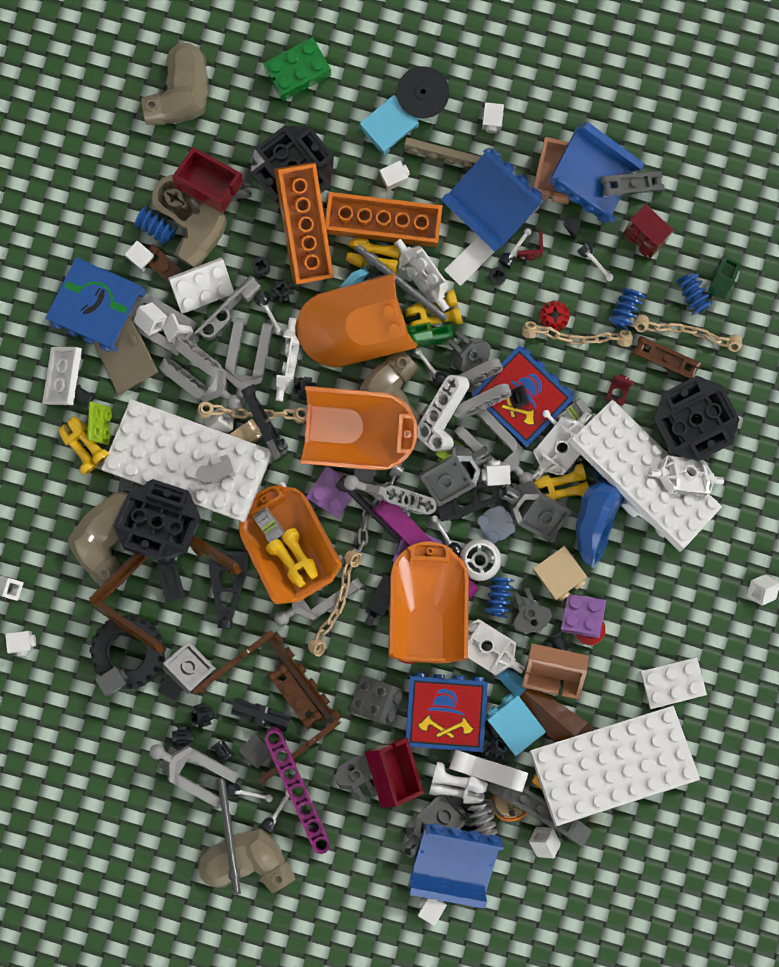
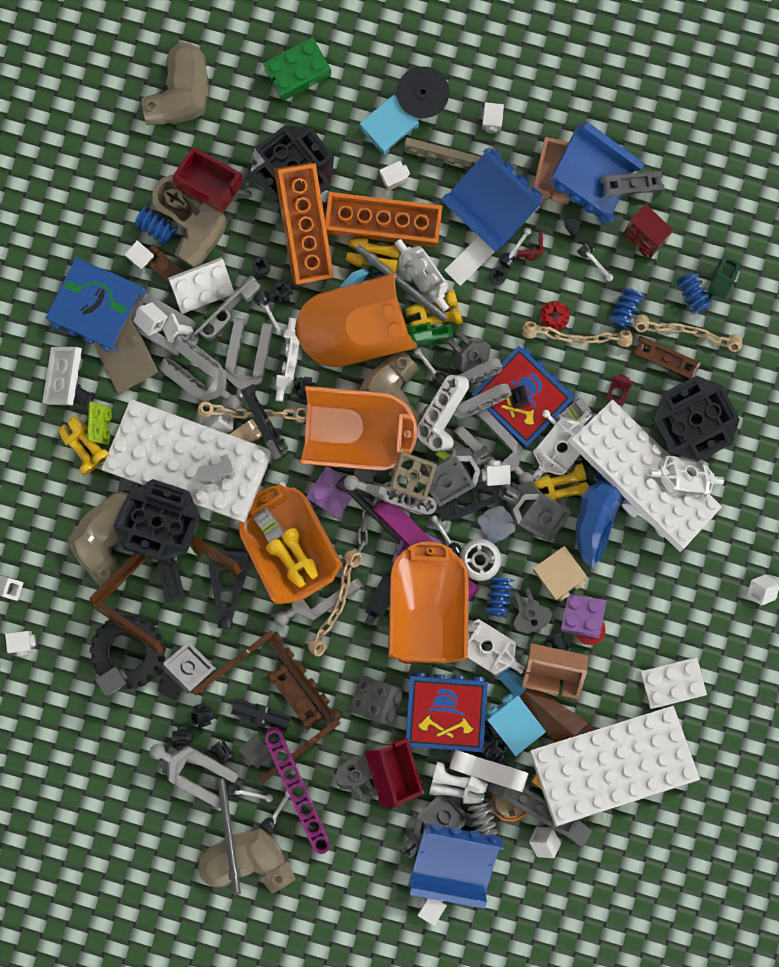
none -> dark tan piece [388,451,437,502]

